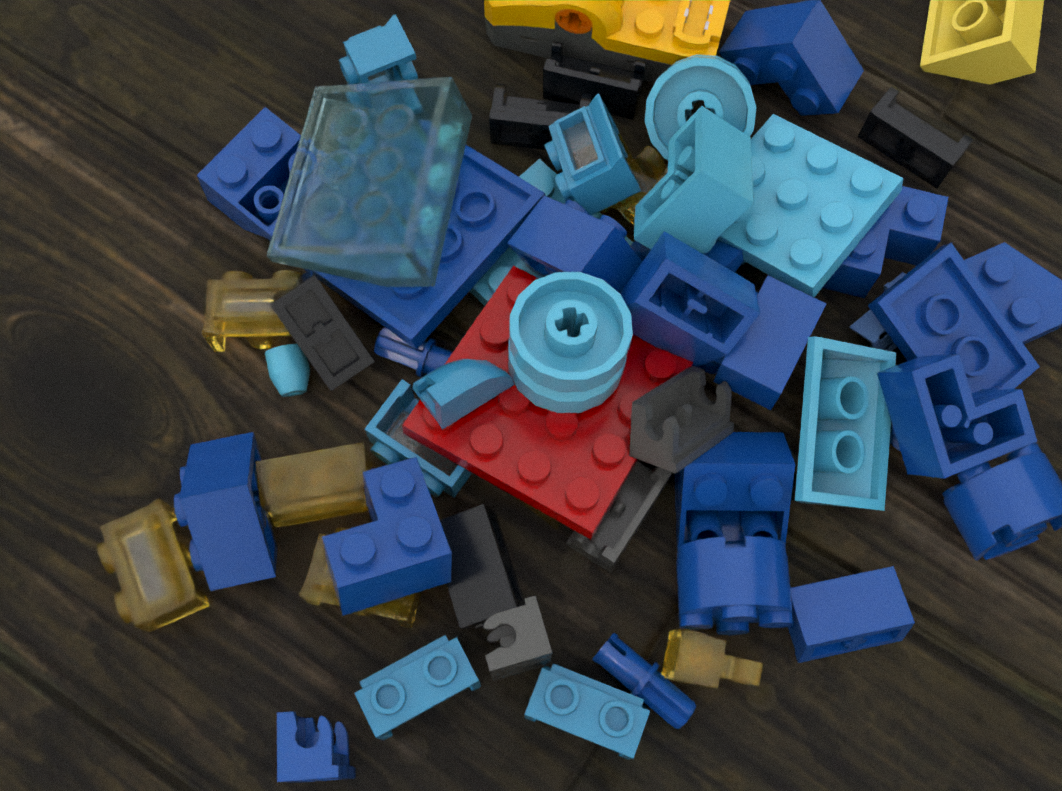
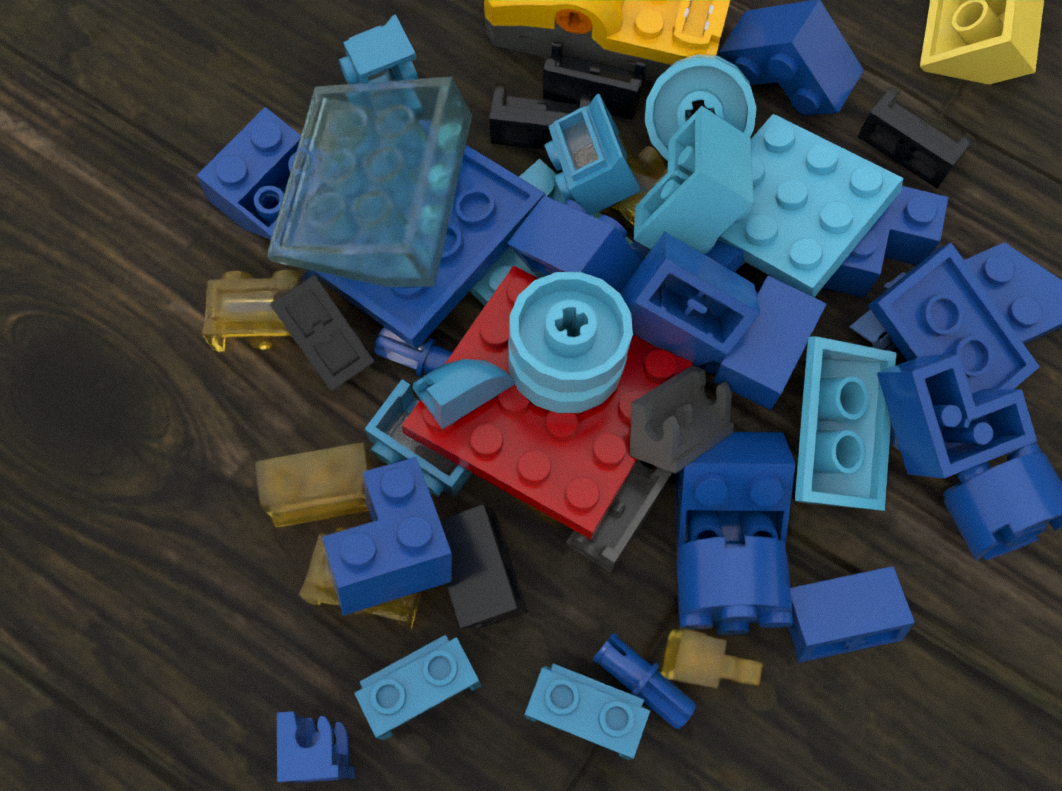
clear yellow window [97,498,210,632] -> none
blue brick [174,432,278,591] -> none
medium azure hose [265,344,310,397] -> none
dark grey hinge [483,596,552,682] -> none

